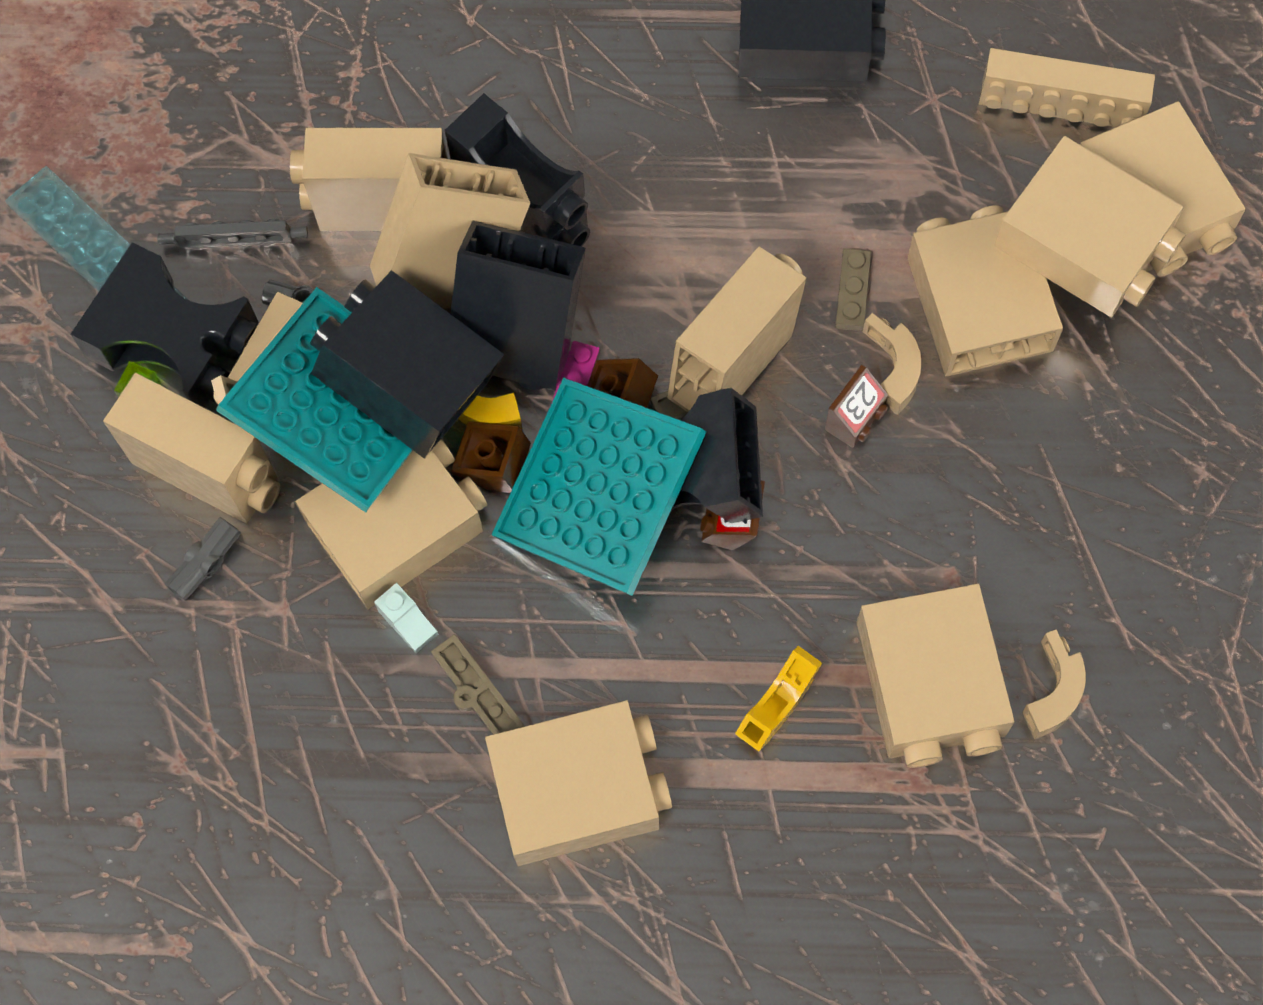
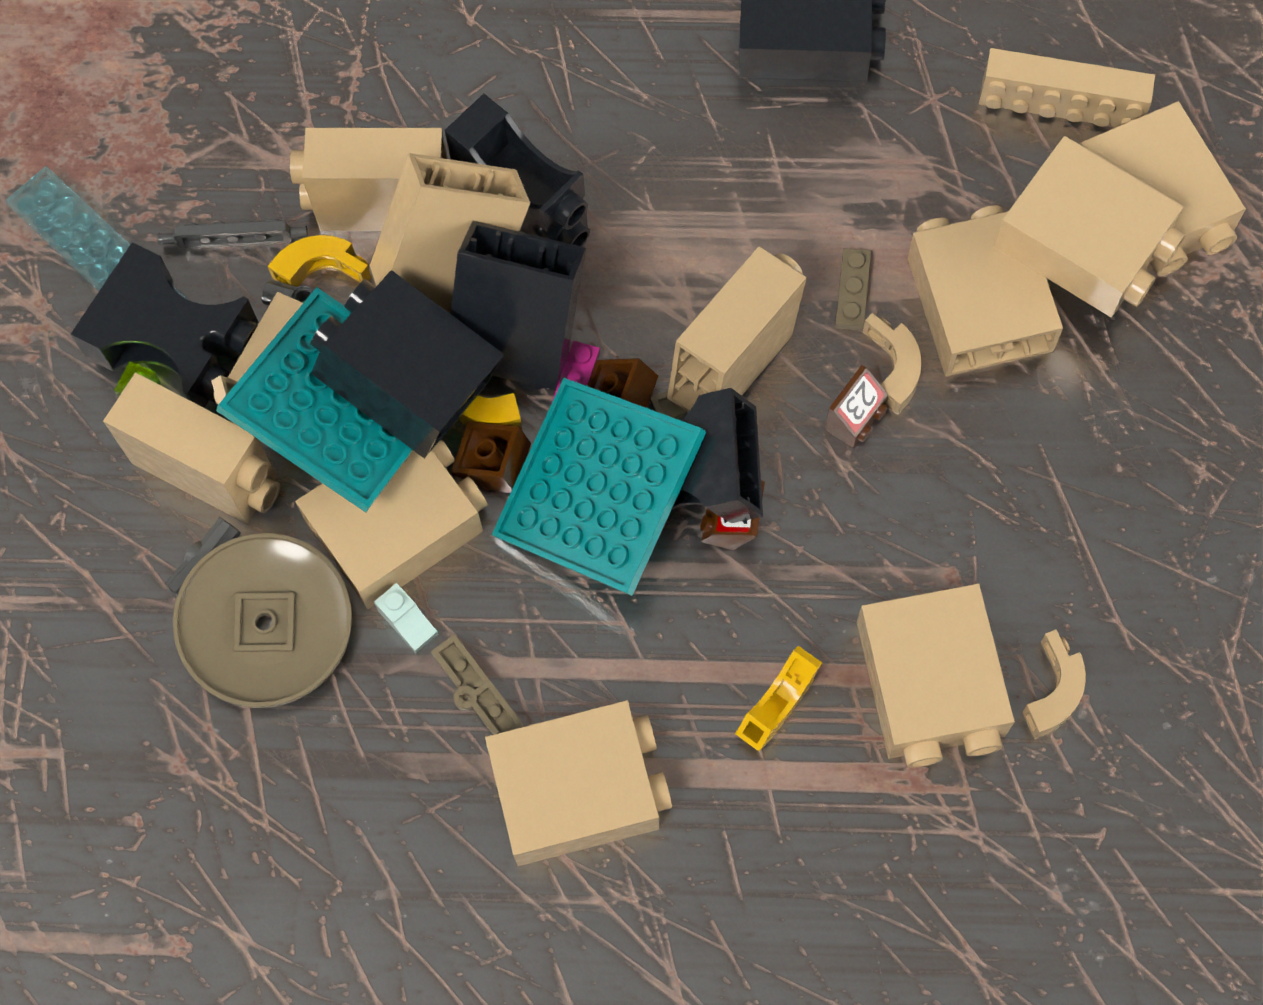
none -> dark tan dish [173,533,352,708]
none -> yellow arch [268,235,372,287]

